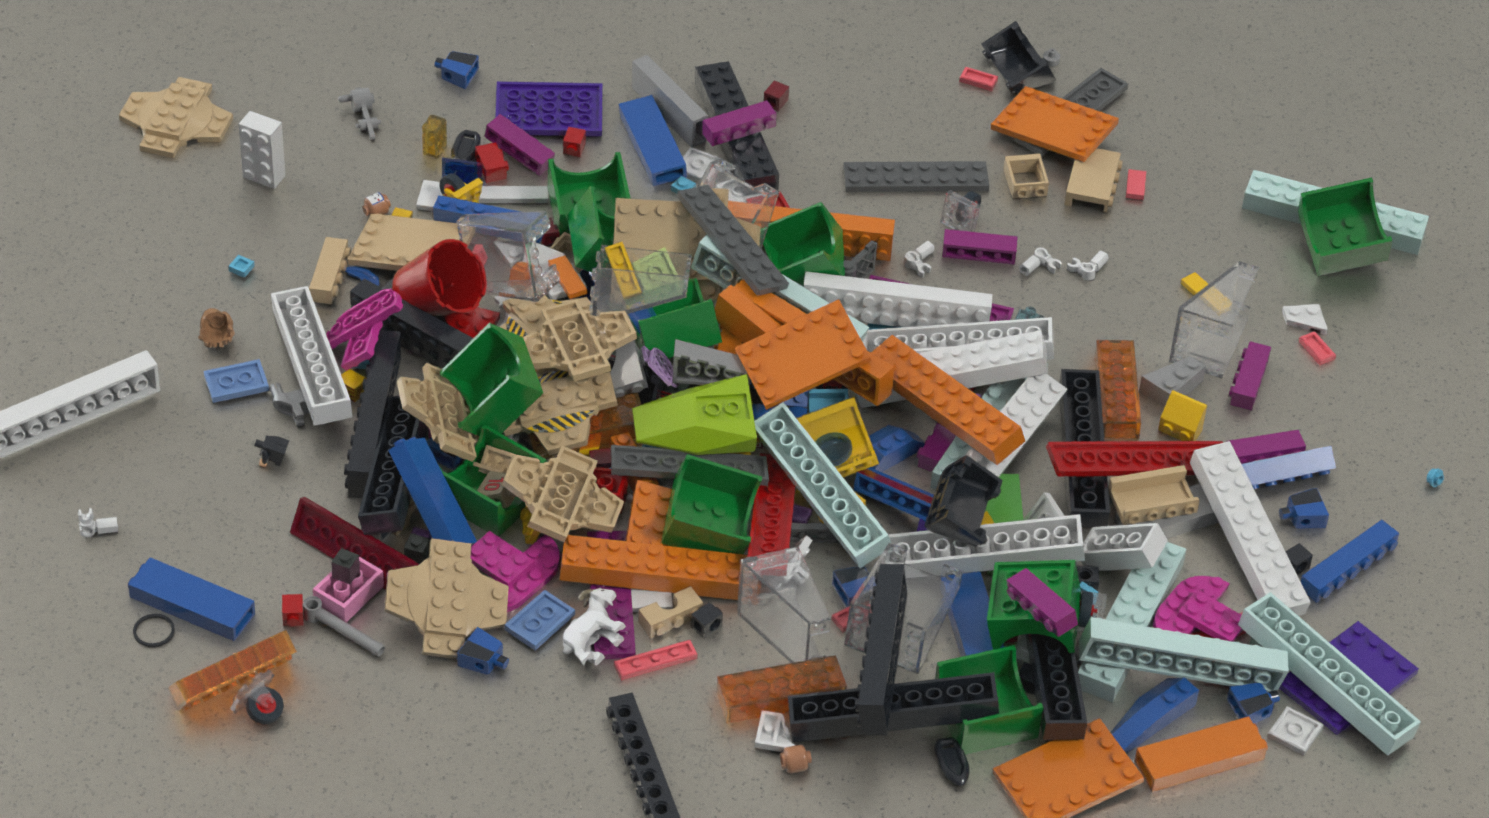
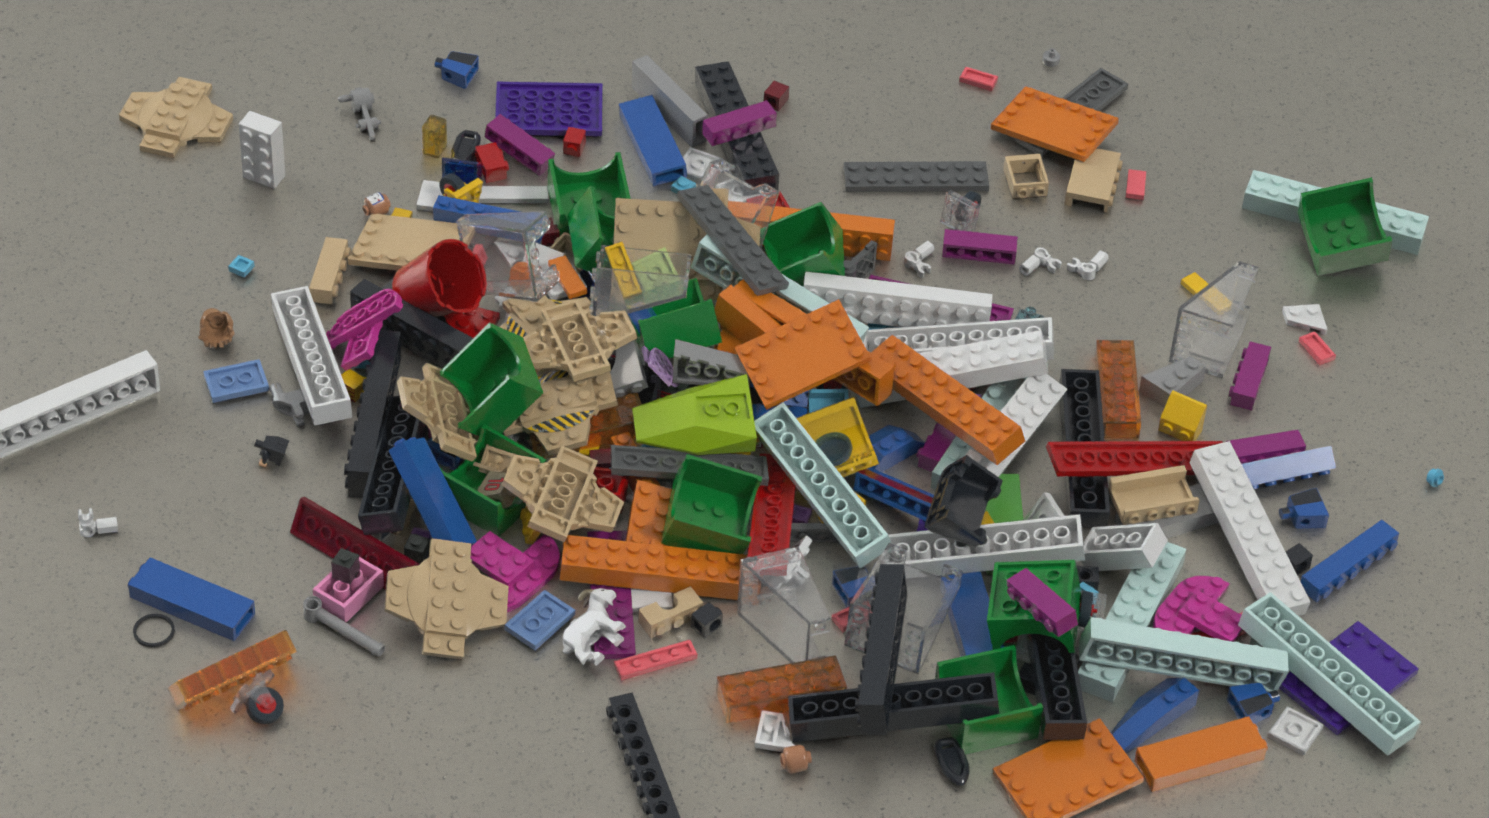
red brick [282,594,304,627] -> none
blue piece [345,266,380,287] -> none
blue torso [457,627,509,675] -> none
black windscreen [981,21,1056,94] -> none

